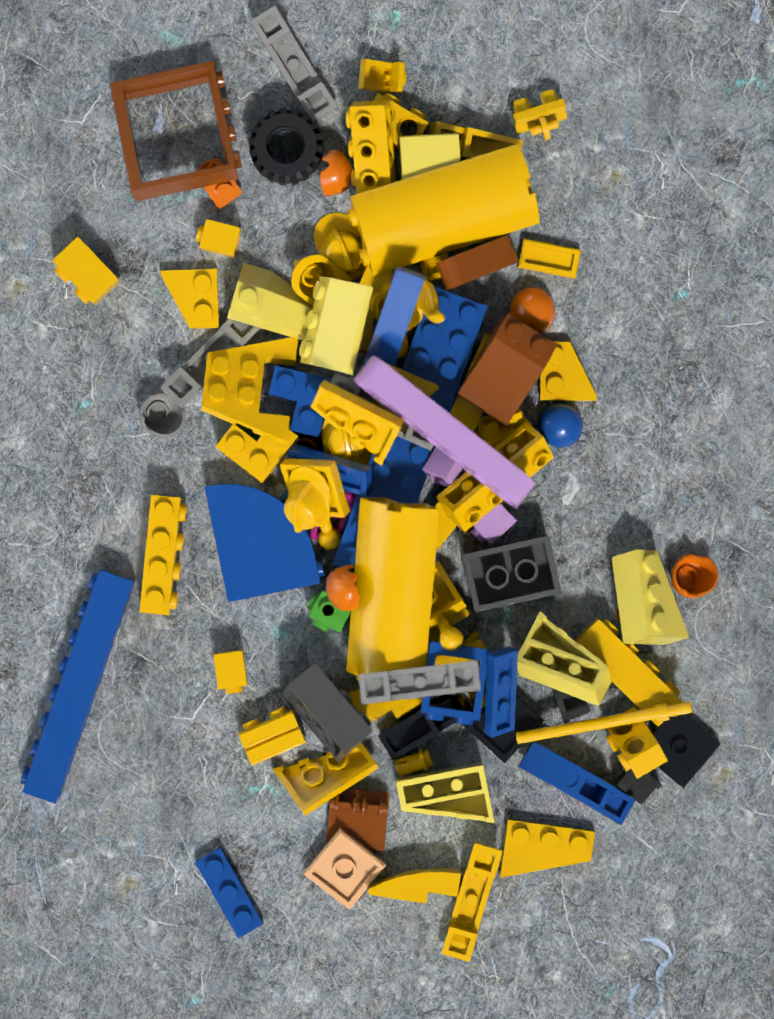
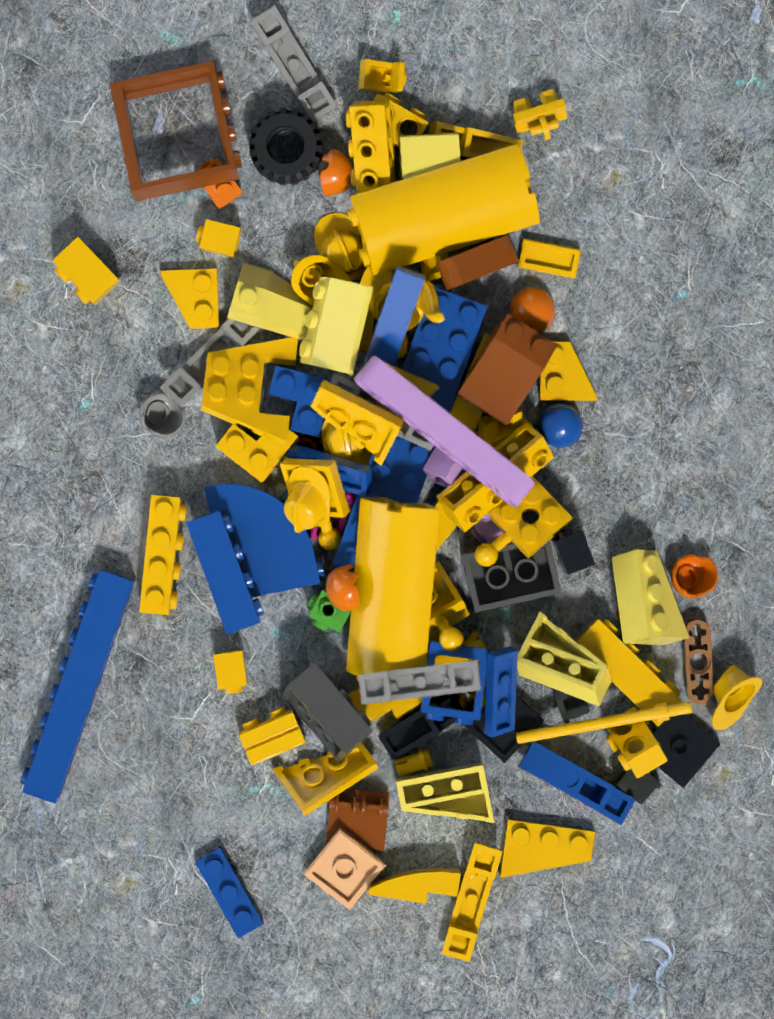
none -> blue brick [186,511,264,635]
none -> yellow plate [474,476,572,567]
none -> black brick [552,527,596,575]
none -> medium nougat beam [683,619,714,705]
none -> yellow piece [711,665,763,730]

